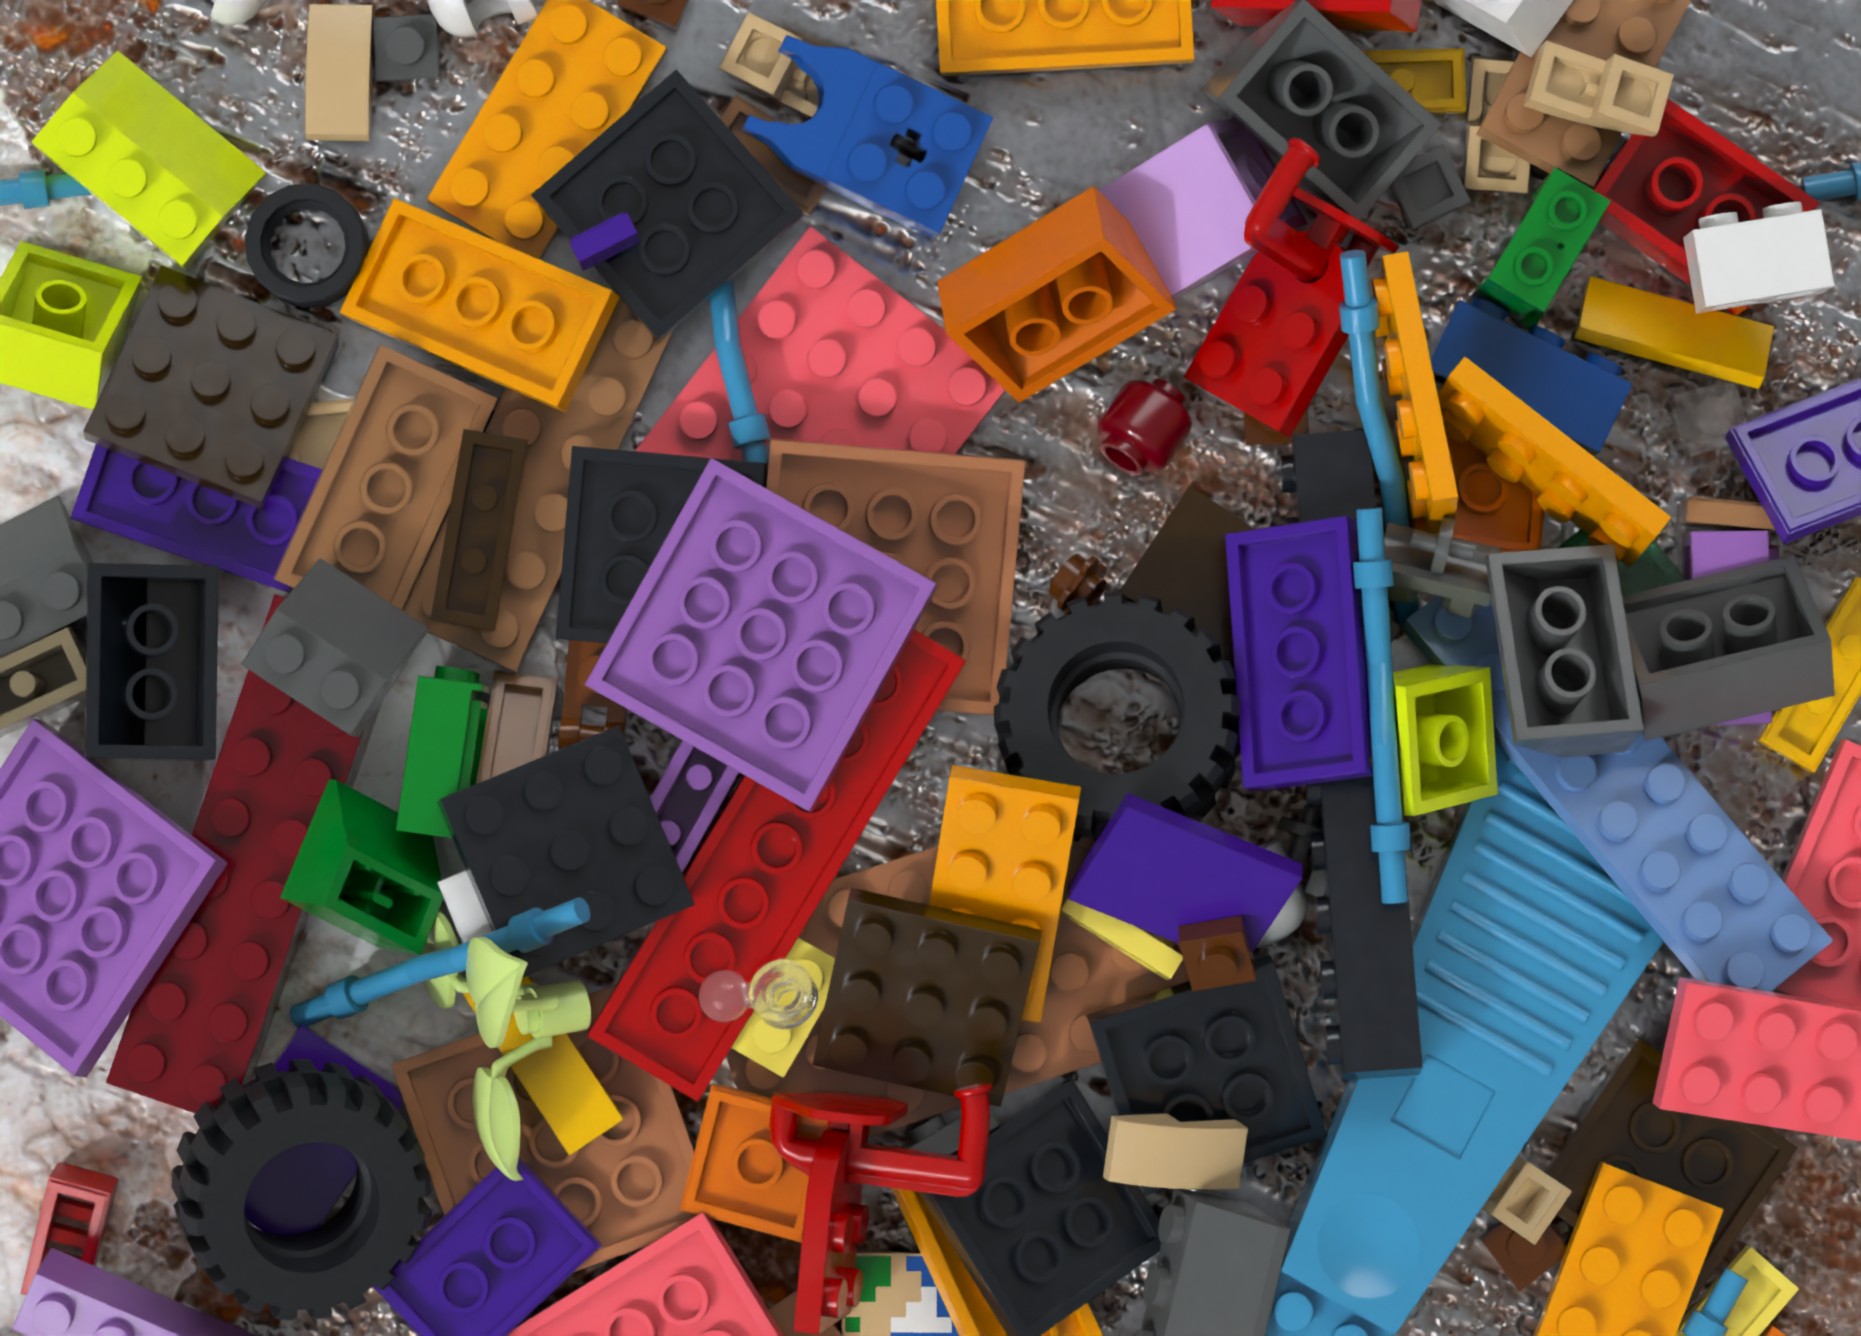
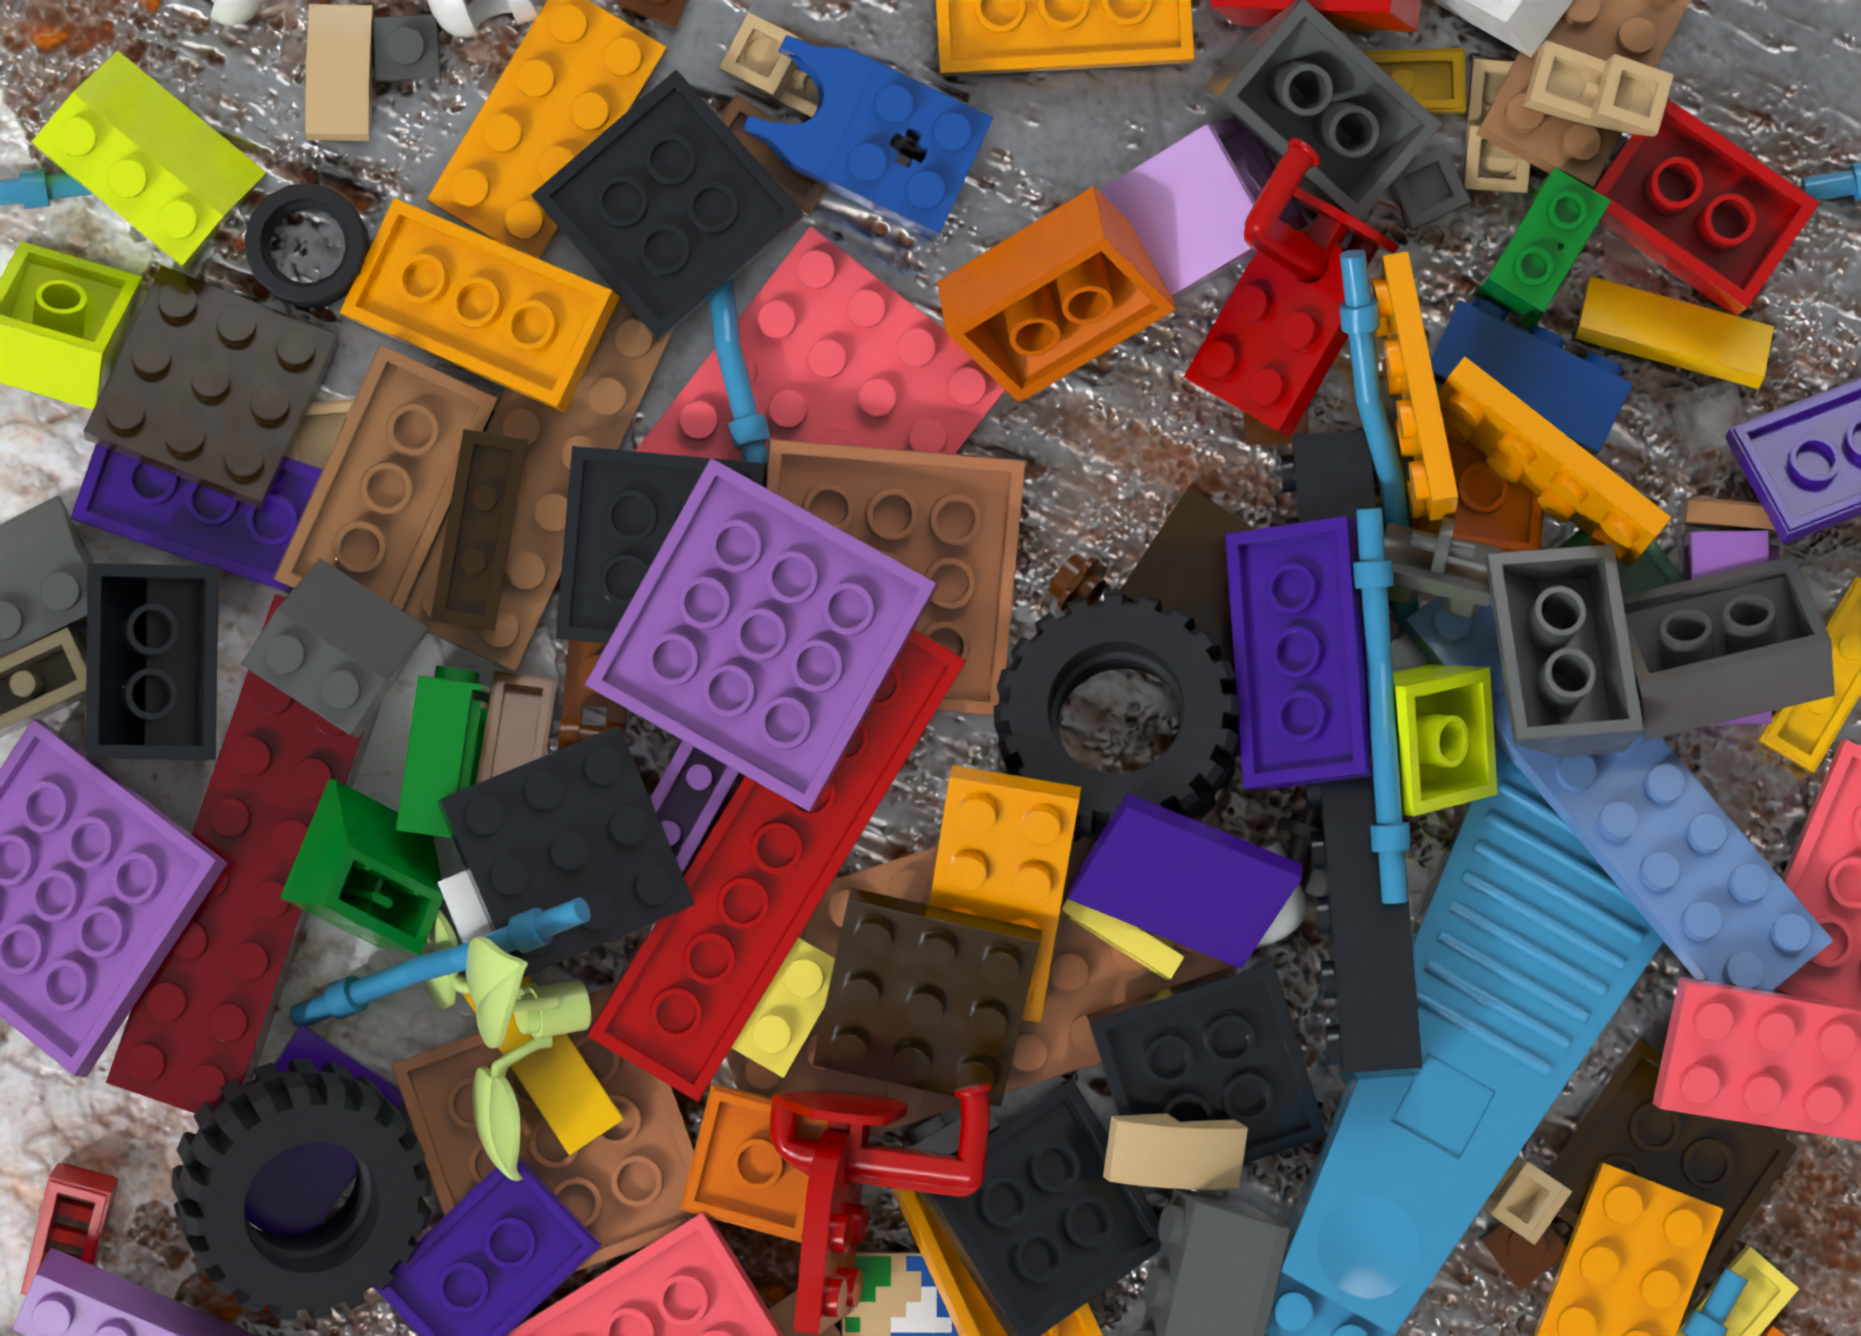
dark purple tile [569,212,640,271] -> none
clear plate [699,959,818,1029] -> none
dark red head [1097,379,1192,476] -> none
reddish brown plate [1178,915,1256,991] -> none
white brick [1683,202,1835,314] -> none

